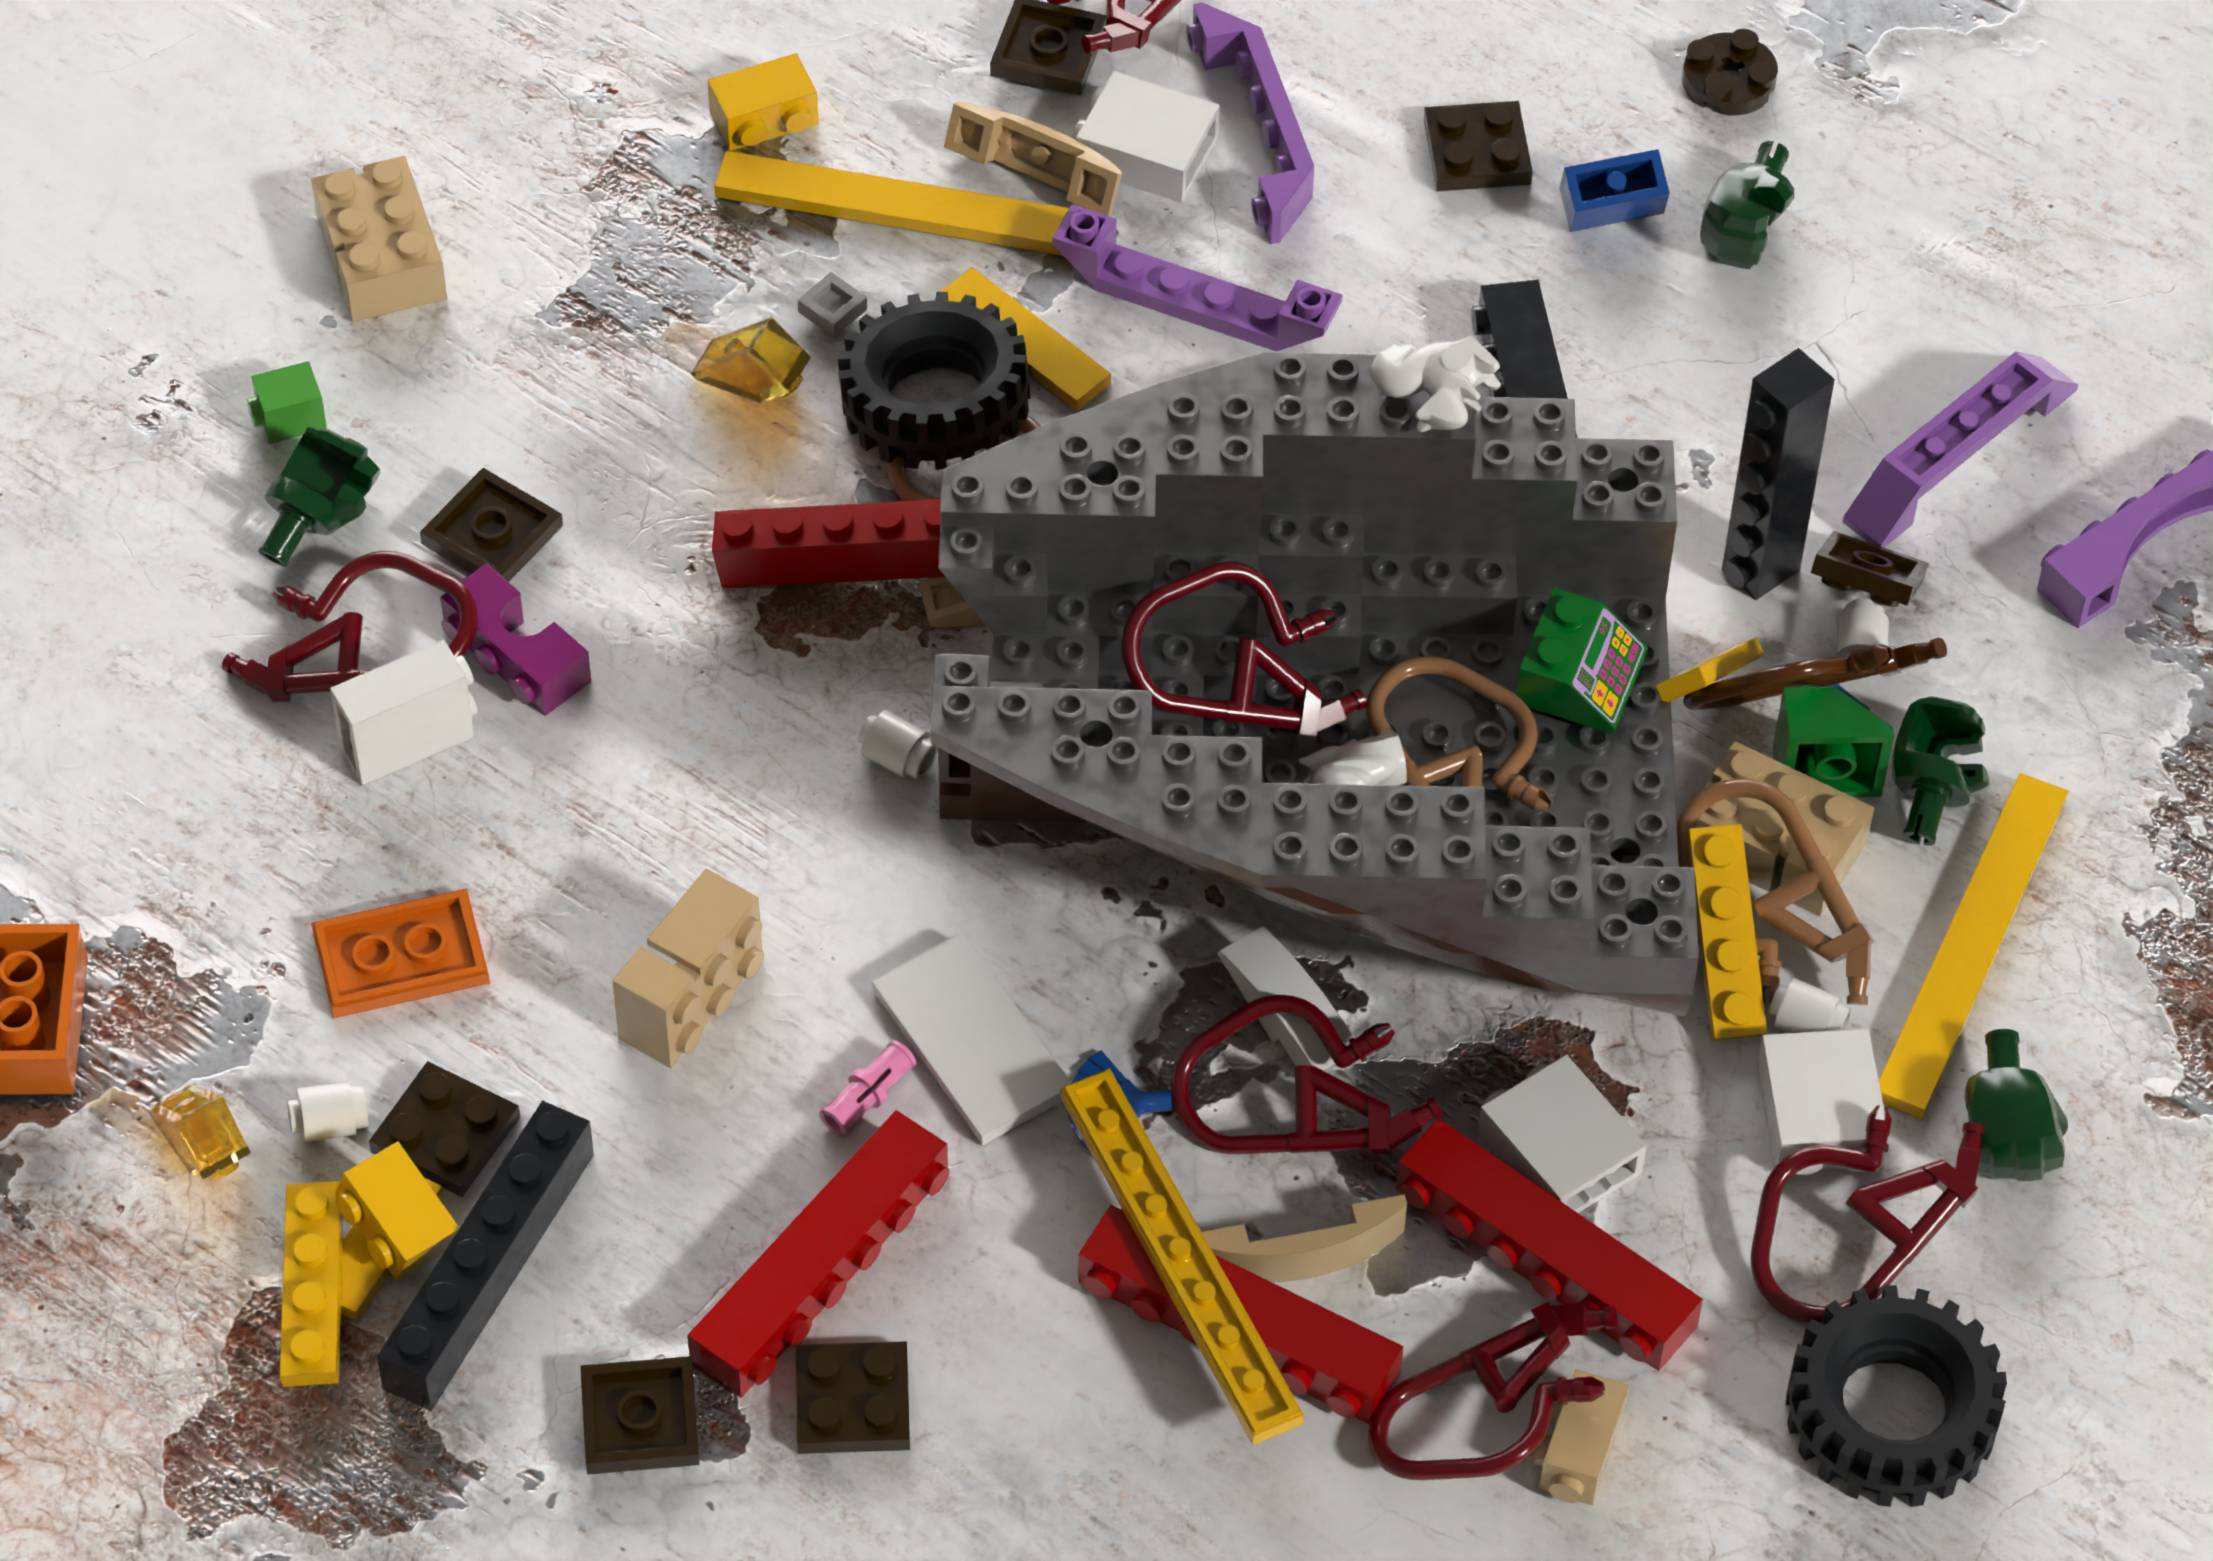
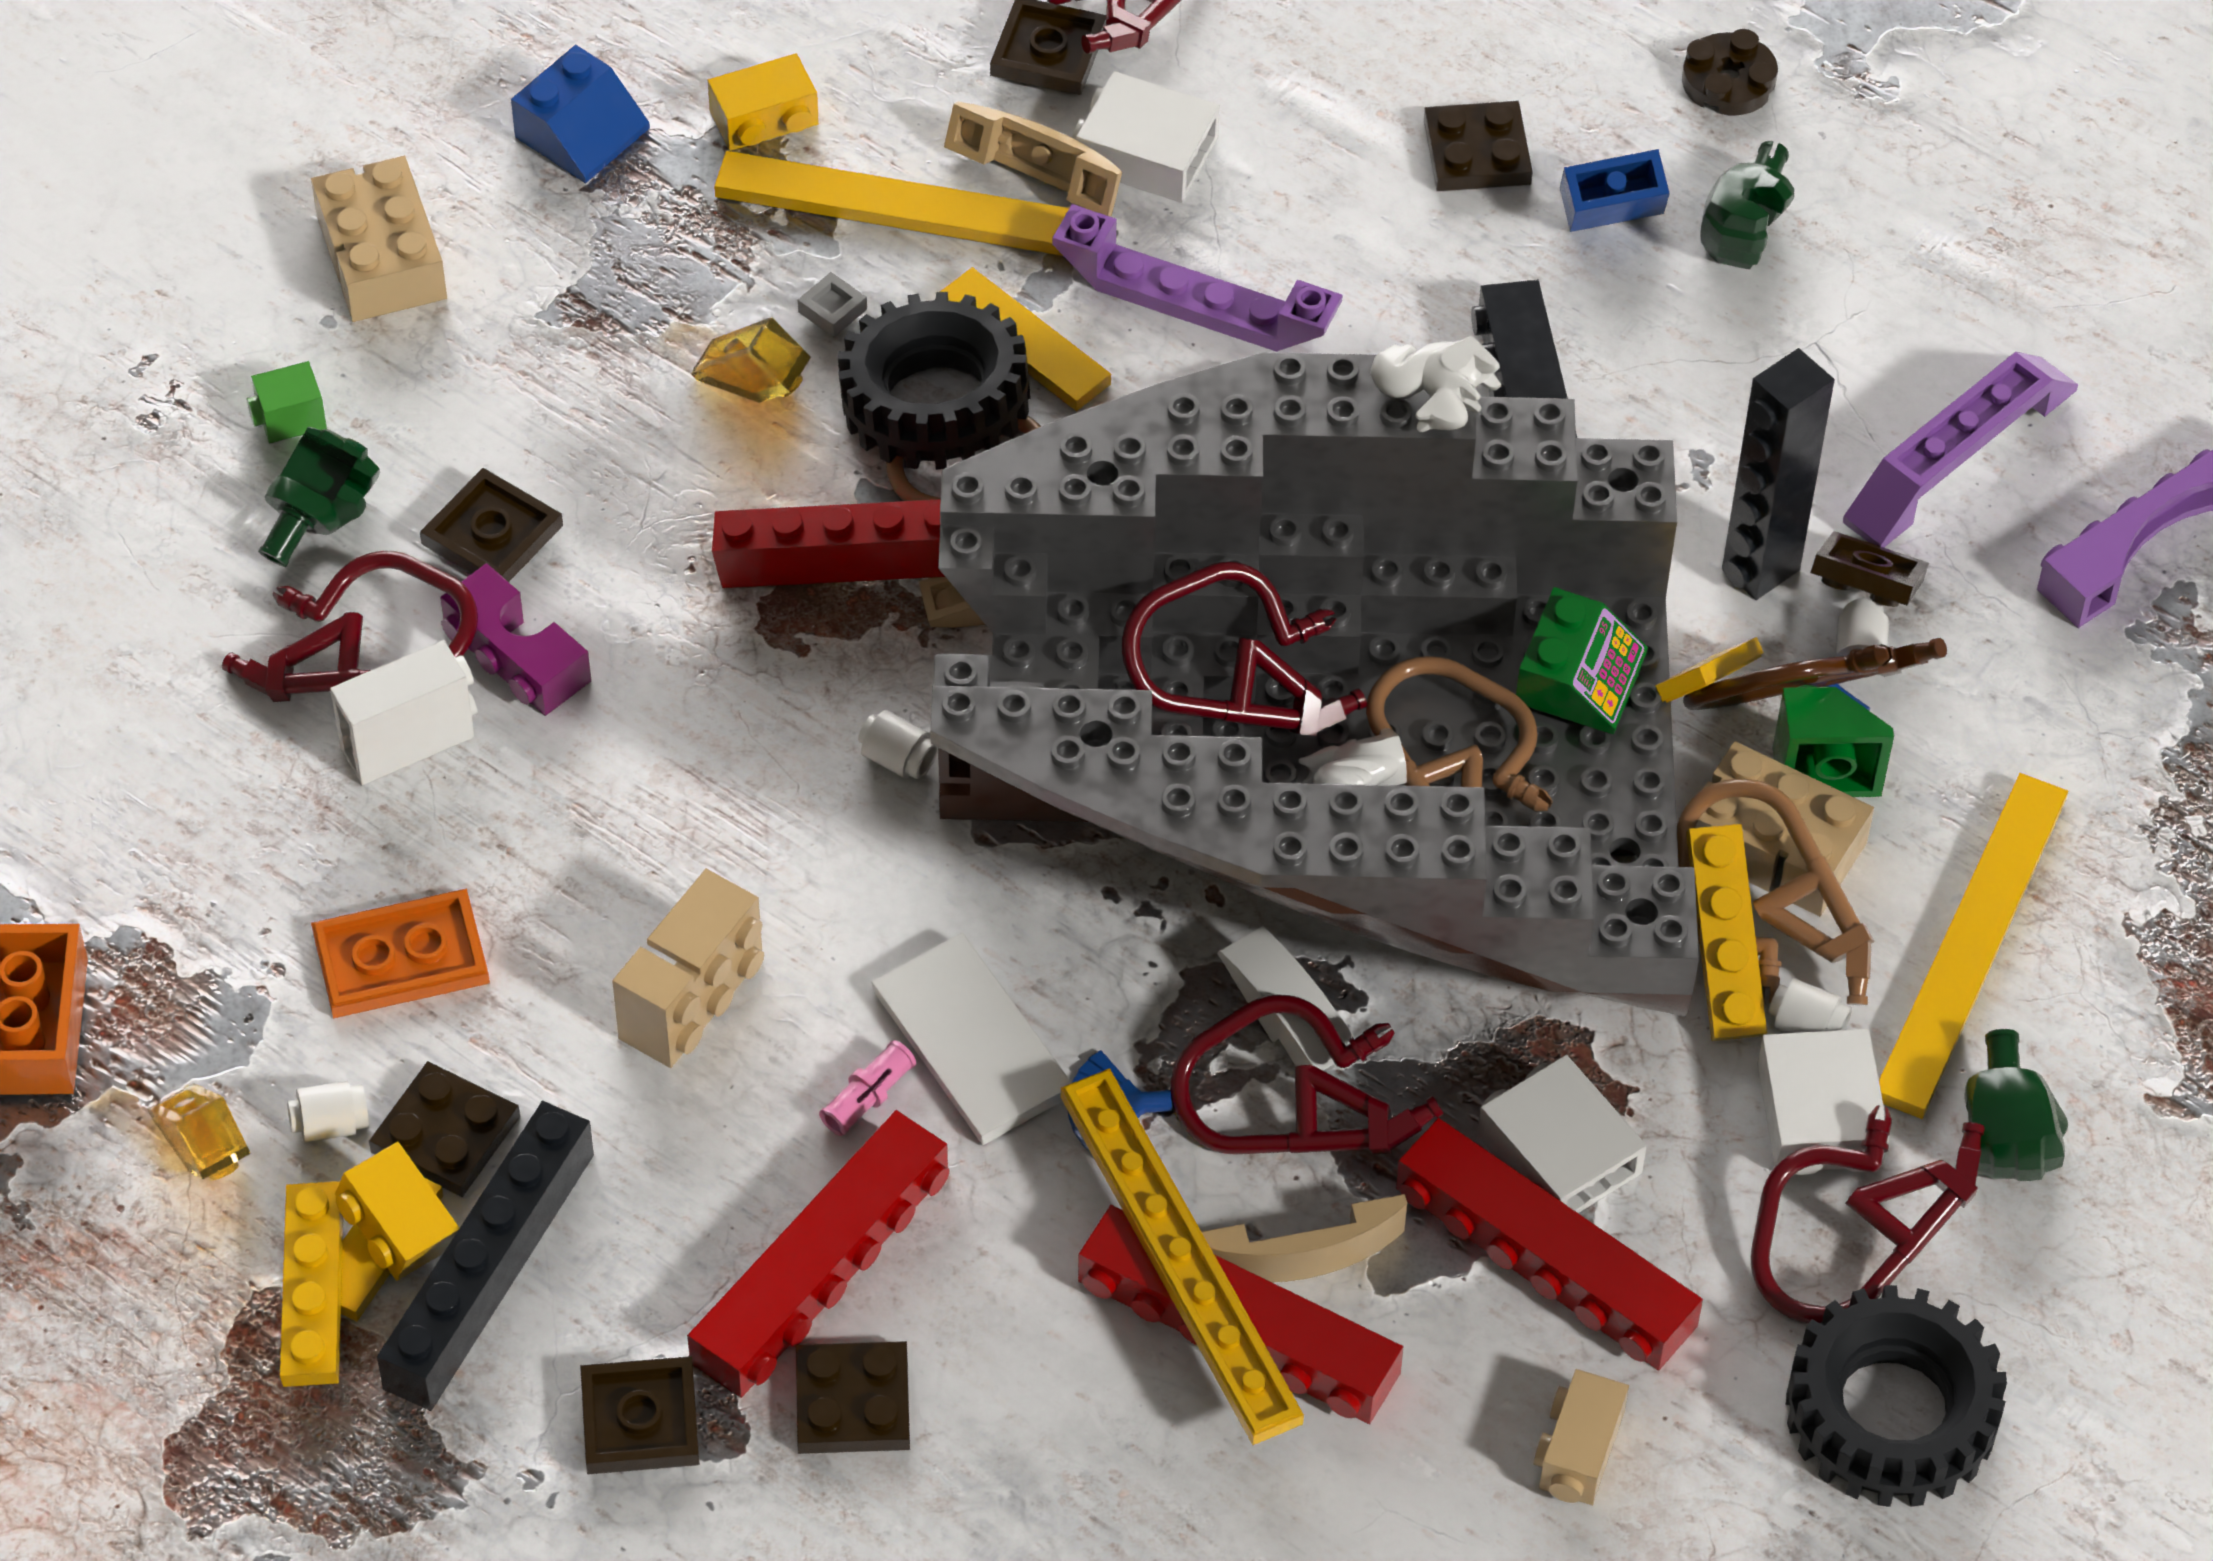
medium lavender slope [1186,2,1314,244] -> none
dark red piece [1368,1302,1617,1480] -> none
dark green piece [1892,696,1989,846] -> none
none -> blue slope [511,44,650,184]

